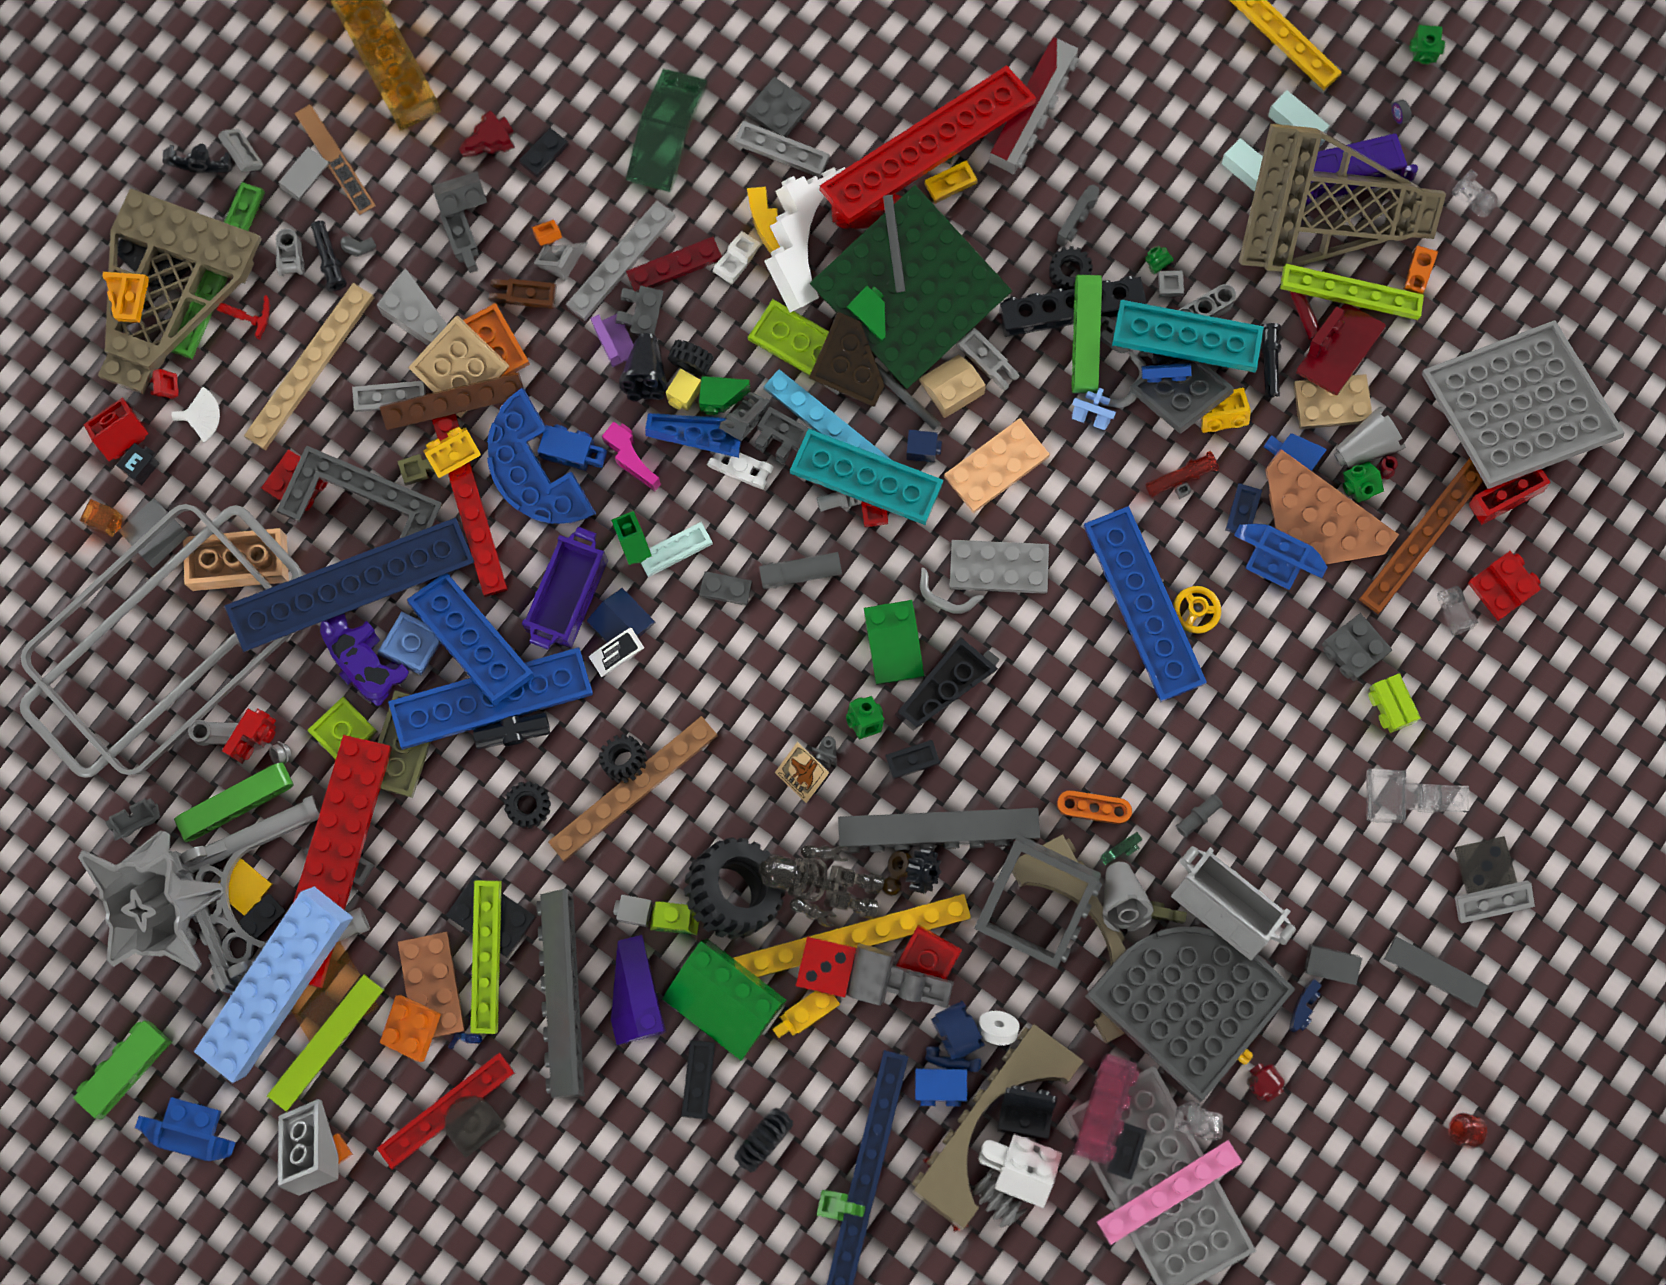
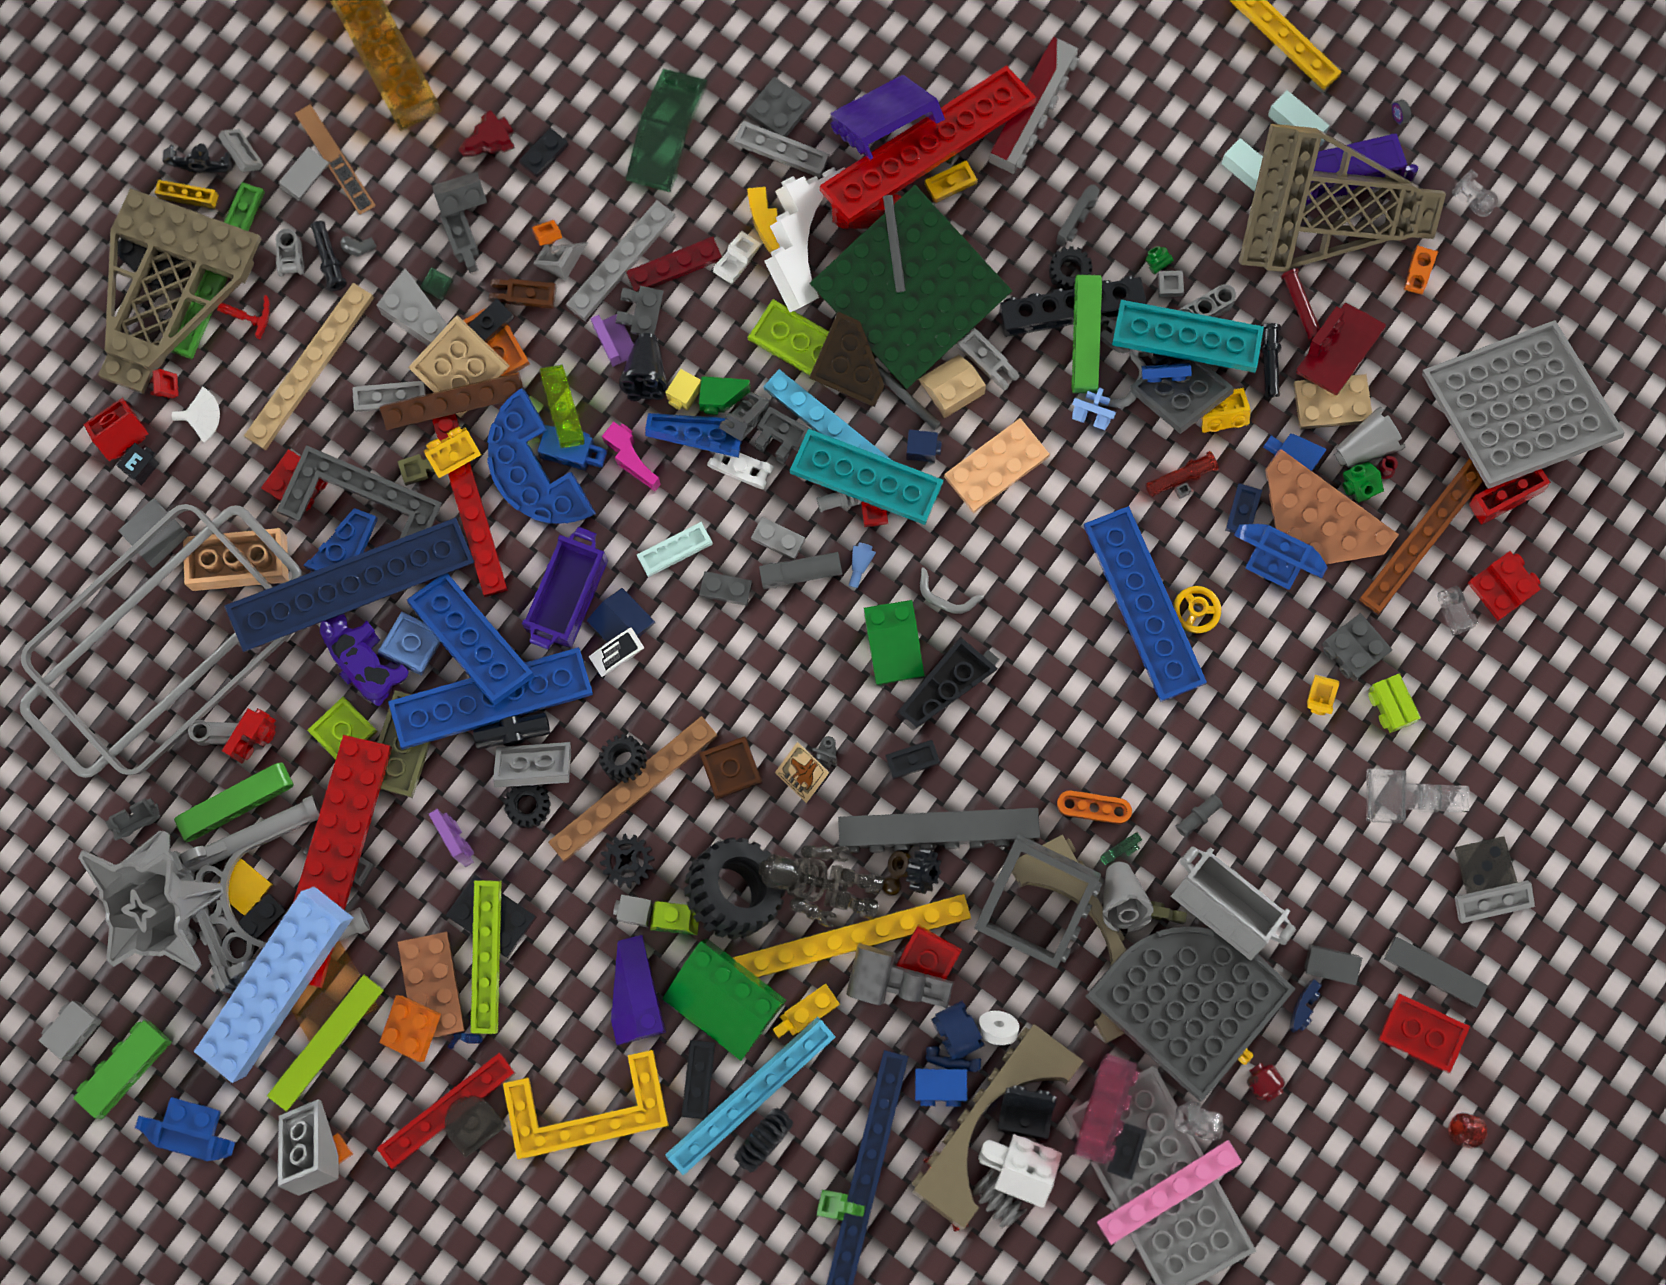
clear orange brick [79,499,123,537] -> none
light orange wing [102,272,149,323] -> none
light grey plate [269,741,291,765] -> none
dark grey slope [536,889,585,1099] -> none
green brick [611,511,652,565] -> none
black tyre [667,340,714,376] -> none
red tile [796,936,856,998] -> none
green brick [846,696,884,740] -> none
green slope [847,286,886,342] -> none
light grey plate [950,540,1049,594] -> none
lime plate [1280,264,1424,320] -> none
green brick [1409,25,1445,64] -> none
none -> light grey brick [38,1000,102,1061]
none -> yellow piece [155,180,218,209]
none -> blue wing [303,508,378,571]
none -> clear green plate [420,268,453,301]
none -> medium lavender plate [429,809,474,867]
none -> black plate [468,299,514,343]
none -> light grey plate [493,742,571,788]
none -> yellow plate [503,1050,668,1160]
none -> clear neon green tile [539,365,584,448]
none -> black gear [600,834,655,889]
none -> medium azure plate [665,1017,835,1175]
none -> reddish brown tile [699,736,762,800]
none -> light grey plate [751,517,805,560]
none -> dark purple panel [830,75,945,159]
none -> medium blue cone [849,542,876,588]
none -> yellow bracket [1307,675,1339,716]
none -> red plate [1378,993,1470,1074]

